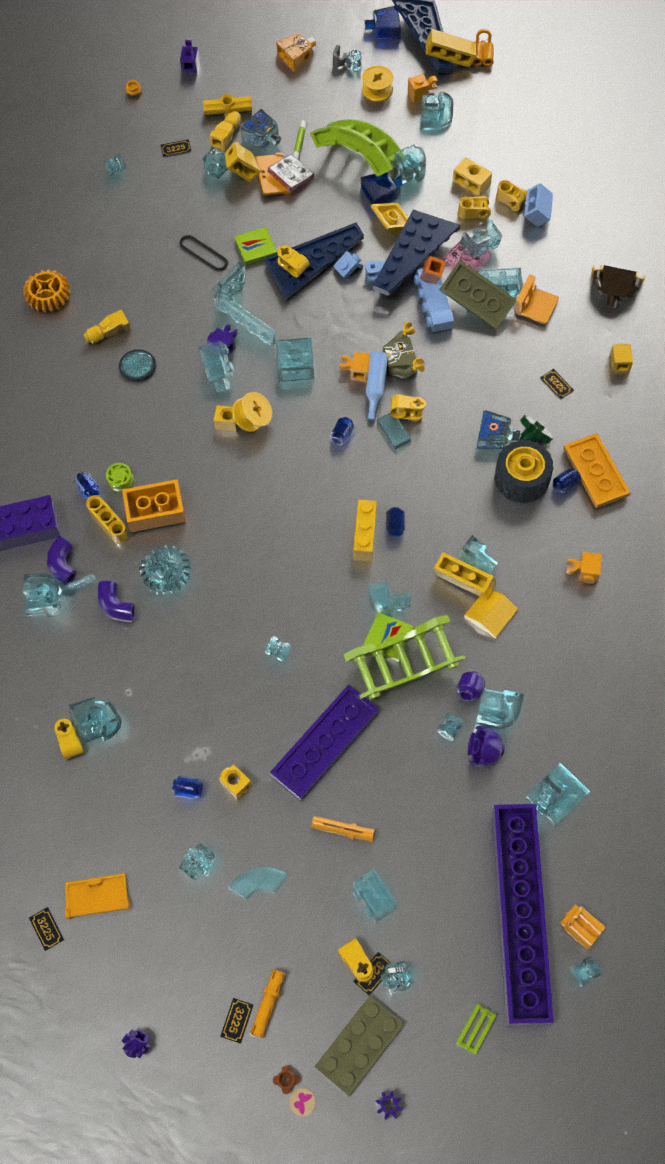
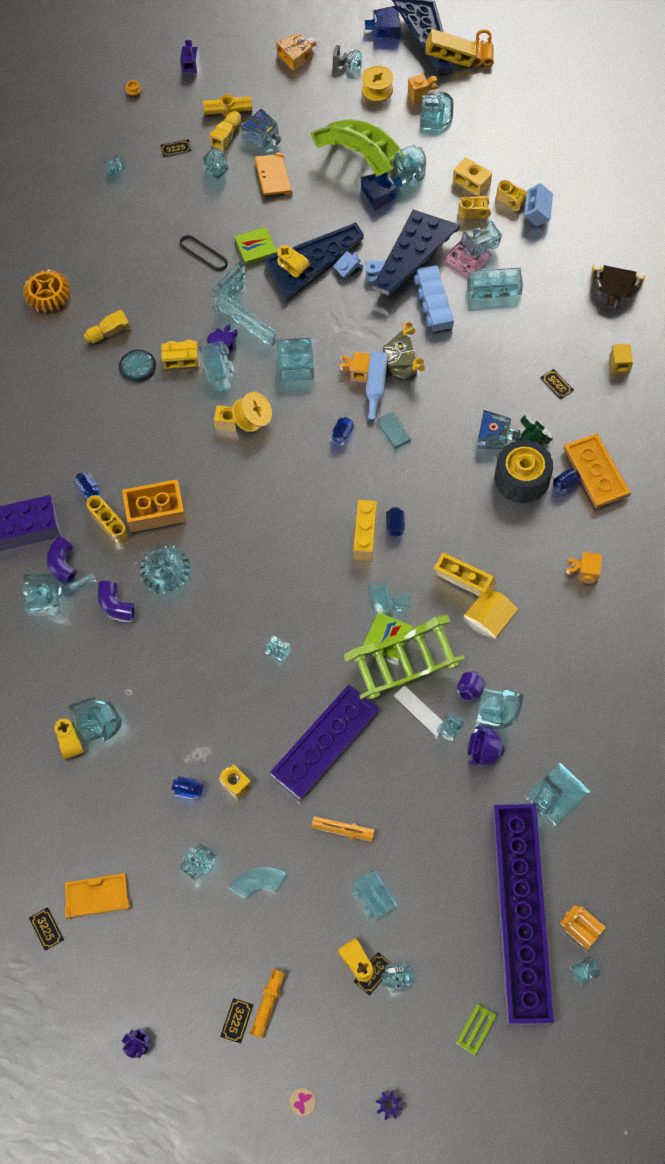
lime wheel [106,462,134,491] -> none
yellow torso [225,142,261,182] -> none
tile [267,154,314,192] -> none
dark orange plate [273,1066,300,1094] -> none
lime bar [293,120,307,160] -> none
olive plate [314,995,404,1097] -> none
yellow slope [371,203,409,235] -> none
yellow piece [390,394,426,421] -> none
orange brick [420,256,446,284] -> none
olive plate [439,260,516,330] -> none
clear light blue brick [457,535,498,574] -> none
light orange bracket [514,274,559,325] -> none
none -> yellow brick [161,340,199,369]
none -> white sticker [394,686,447,736]

